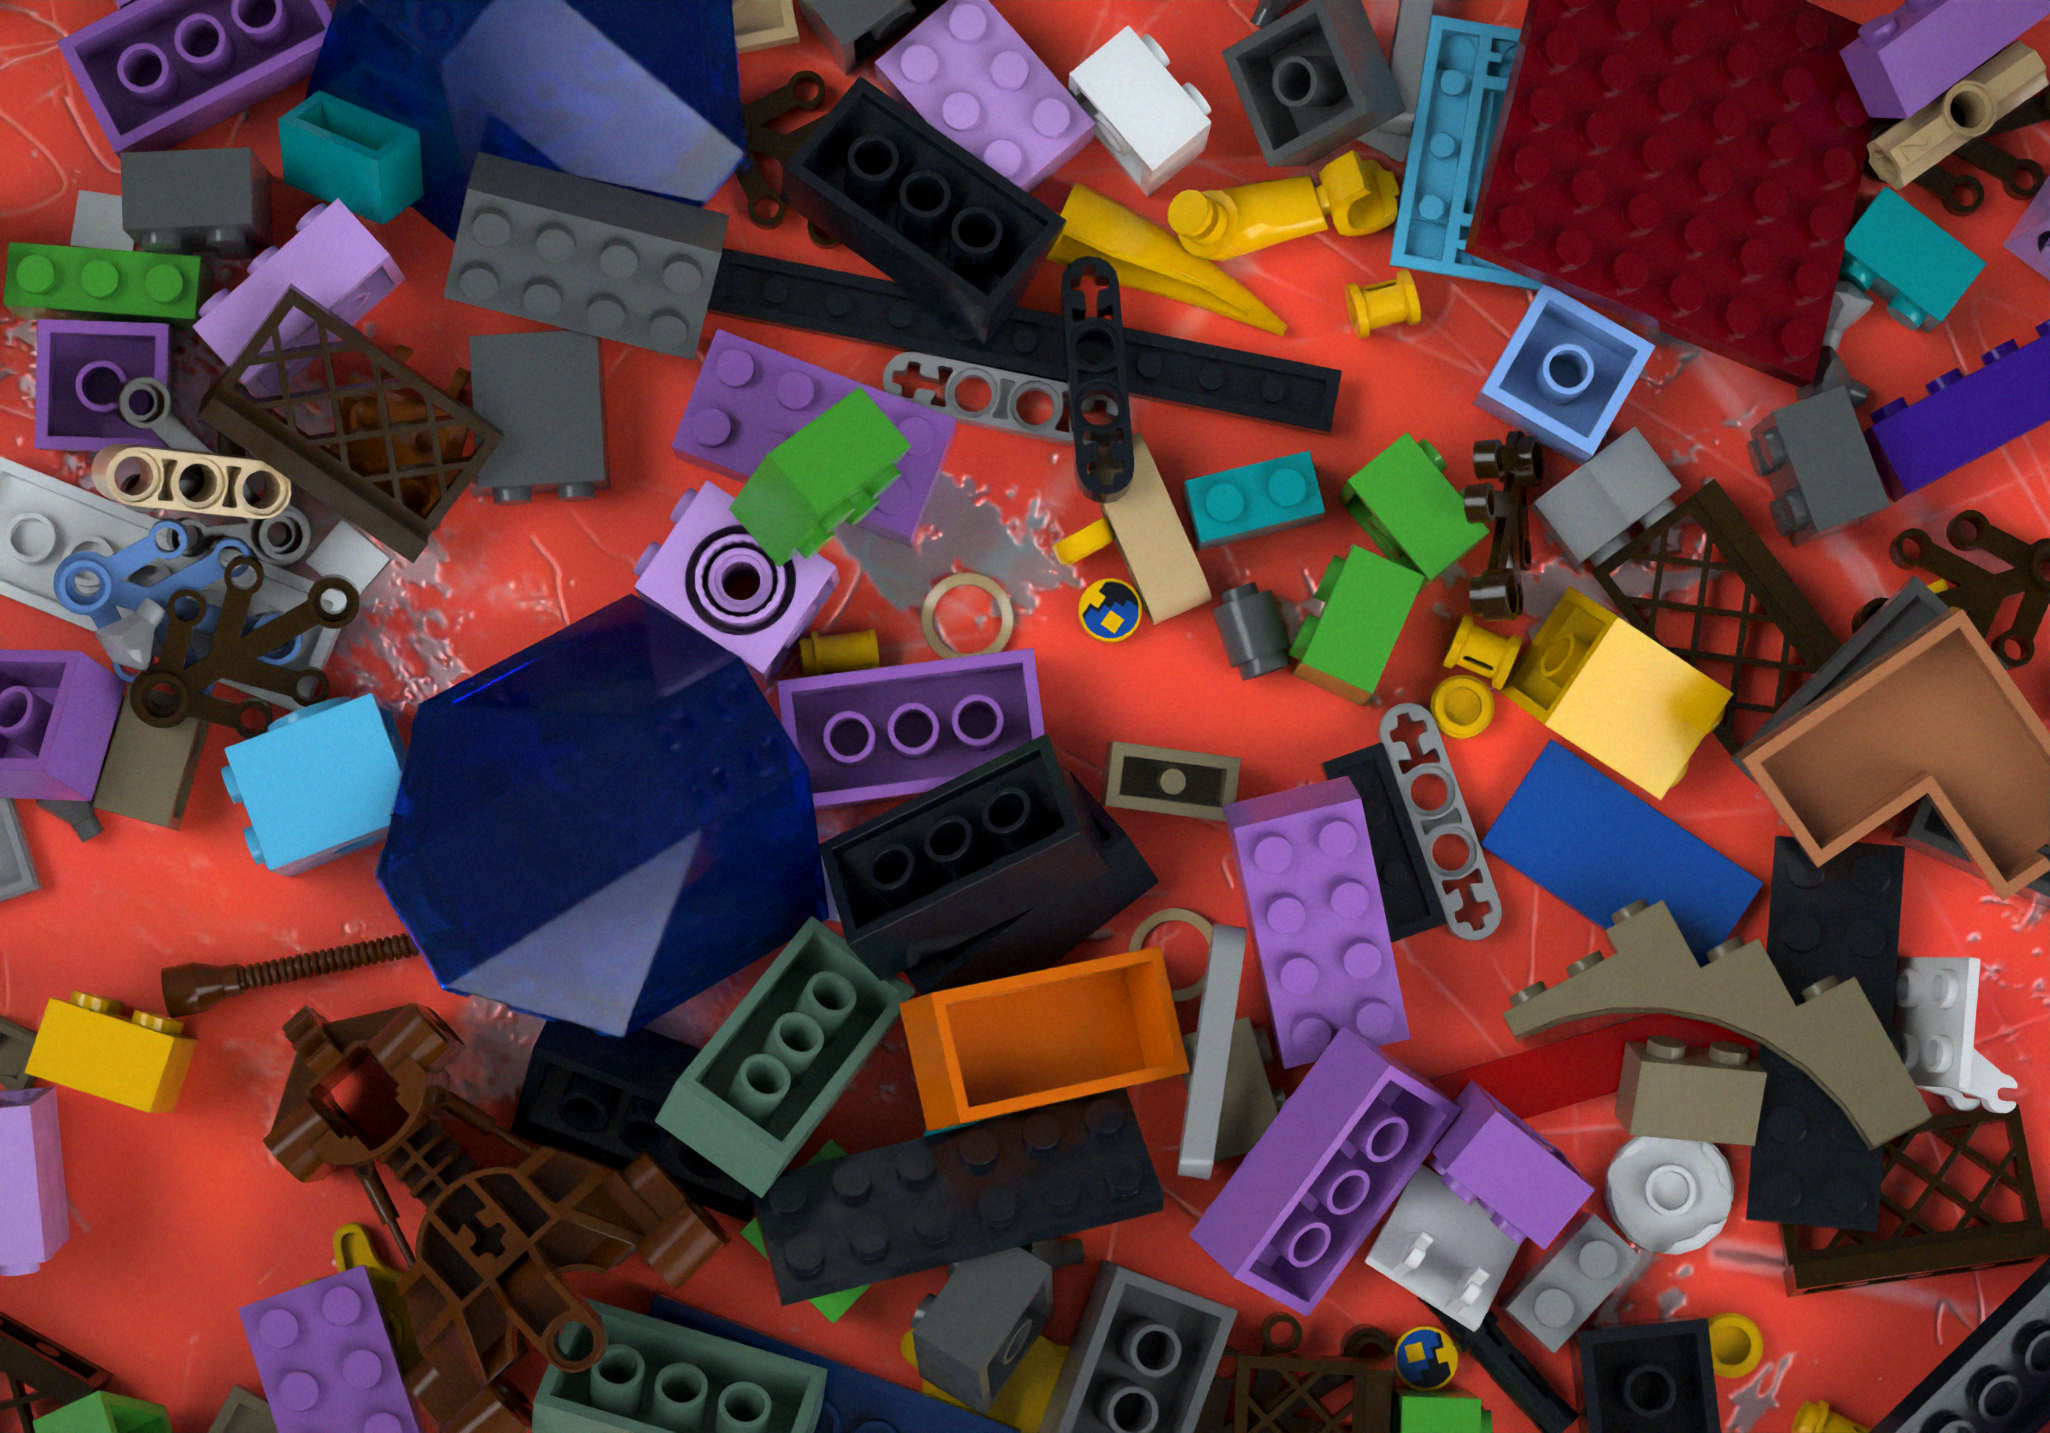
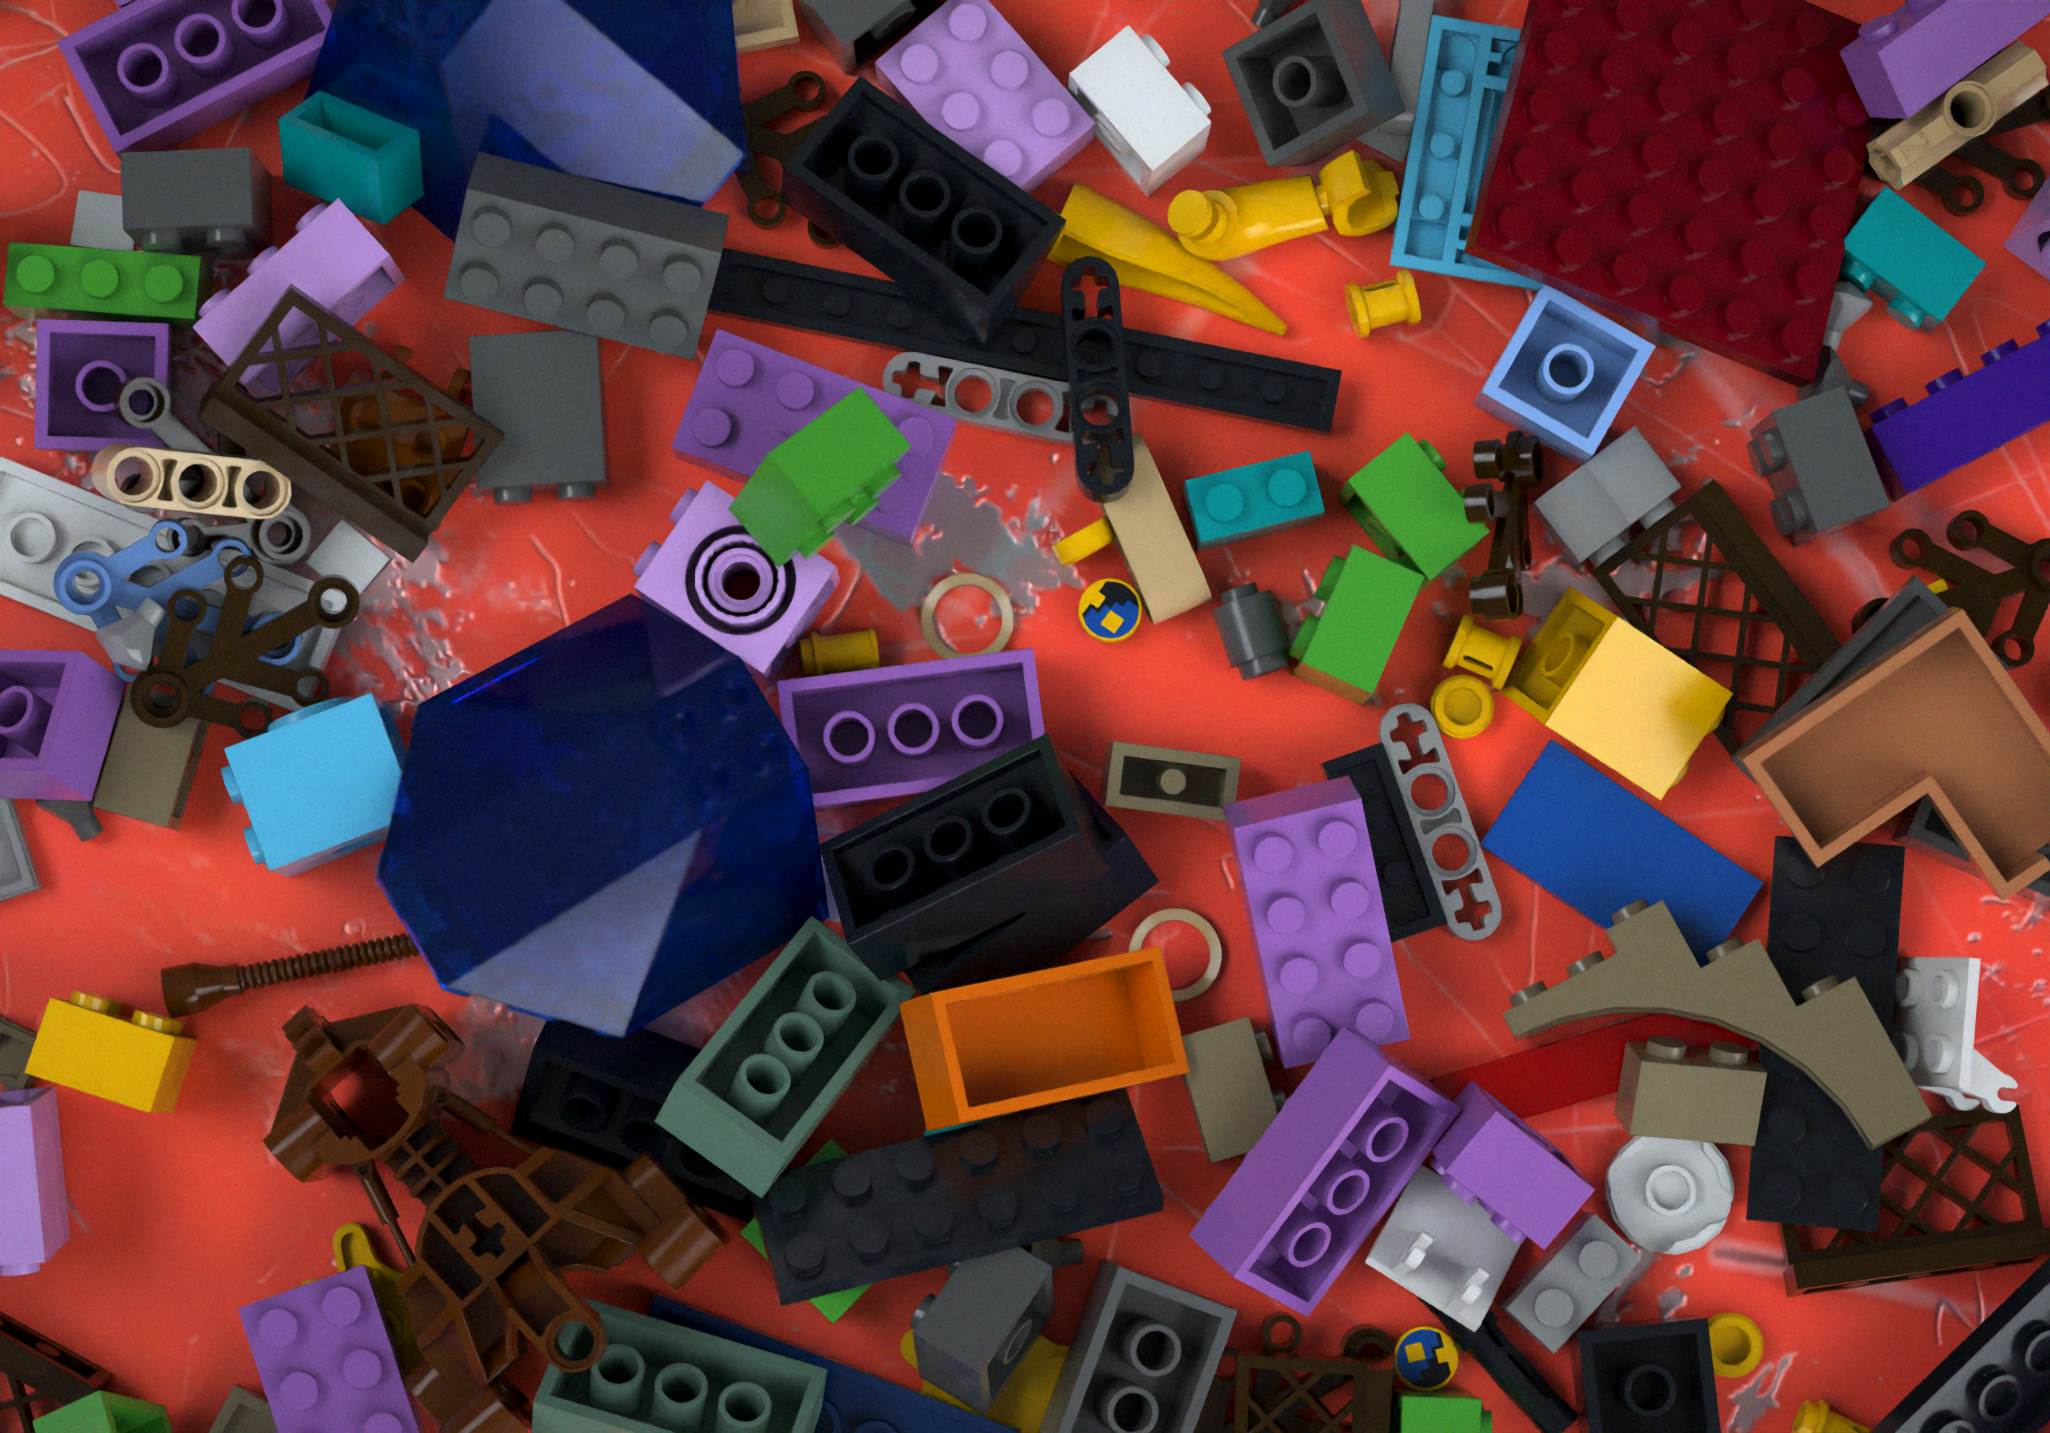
light grey beam [1177,923,1247,1180] -> none

